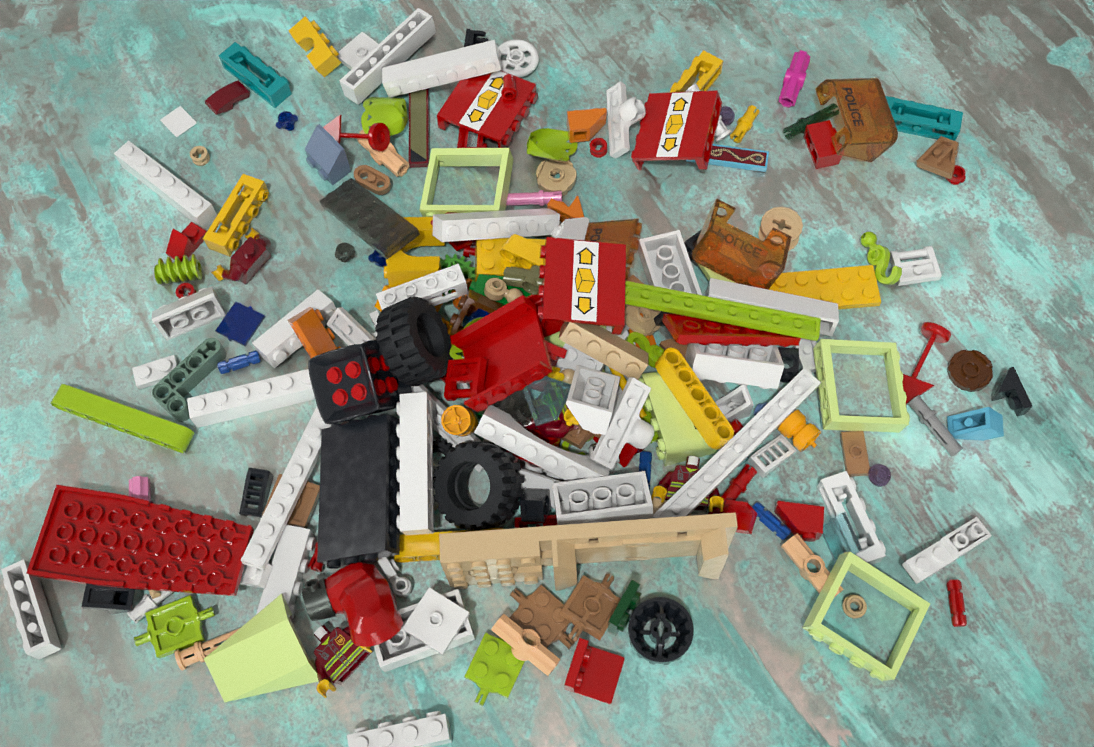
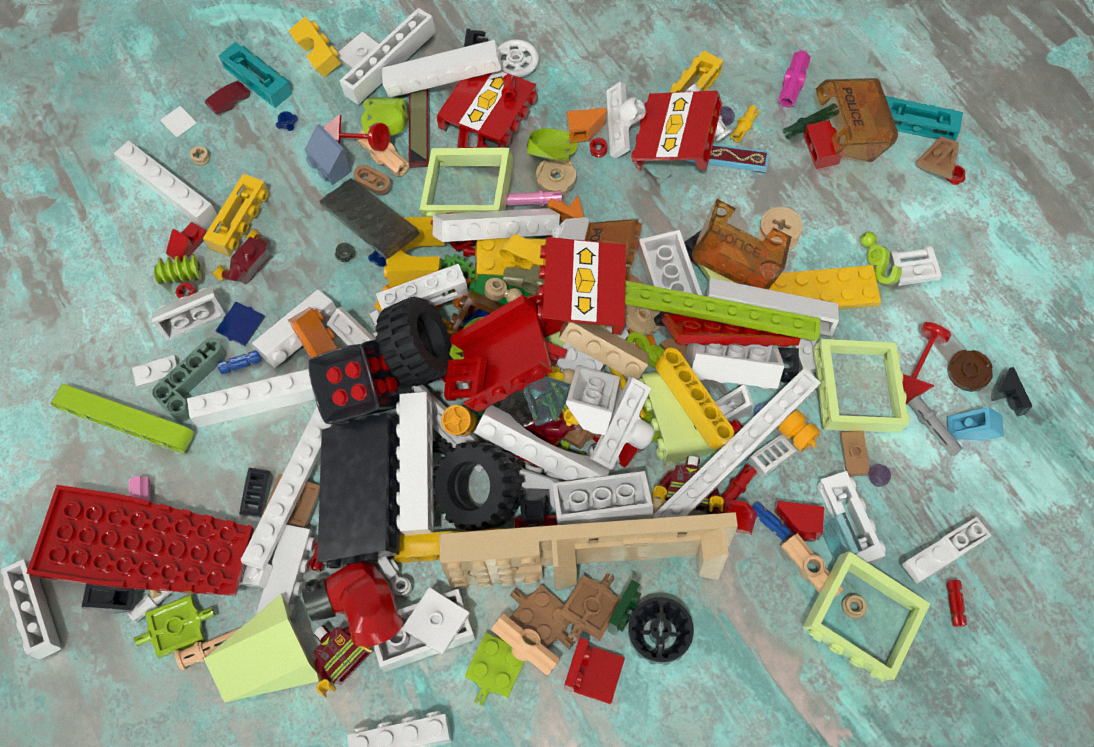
blue axle [639,451,652,491] -> none

